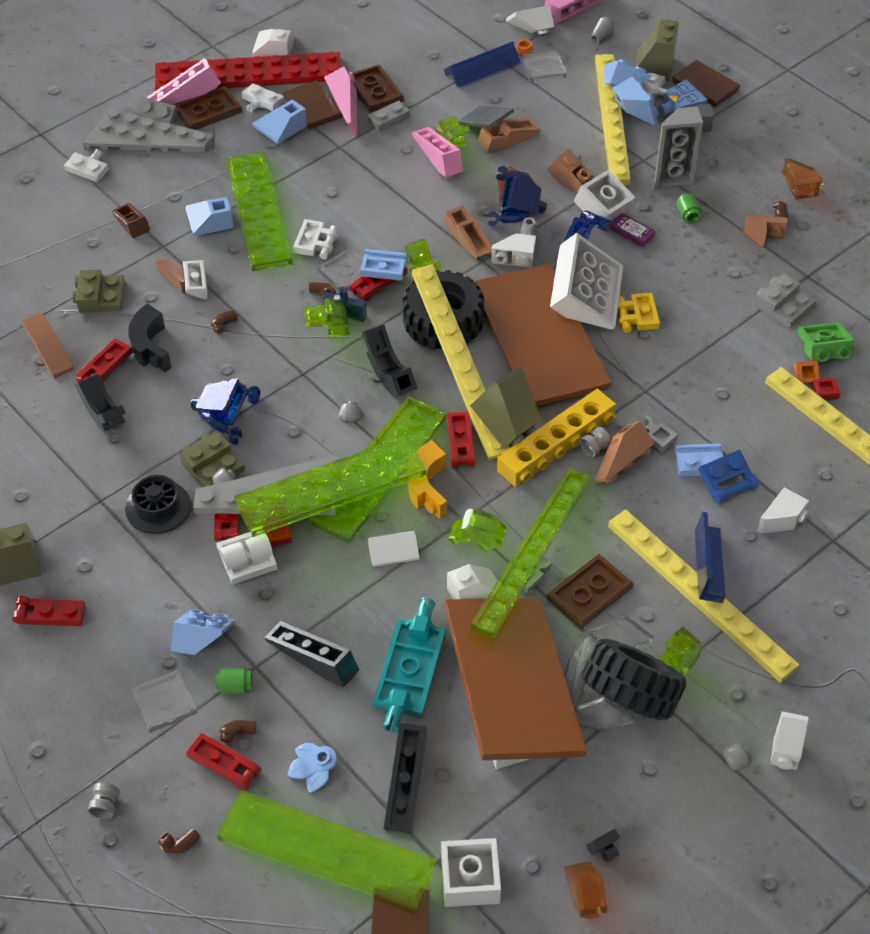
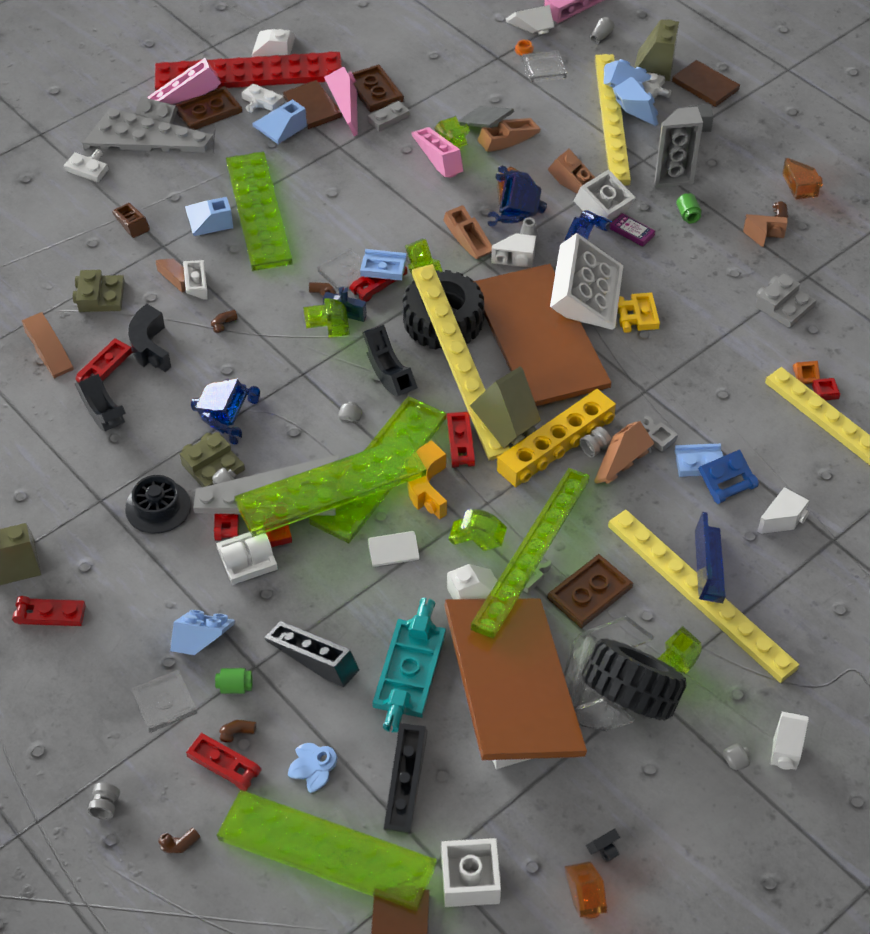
white plate [293,219,338,259] -> none
clear blue panel [443,41,521,87] -> none
medium blue torso [658,80,708,116] -> none
bright green plate [797,322,855,362] -> none

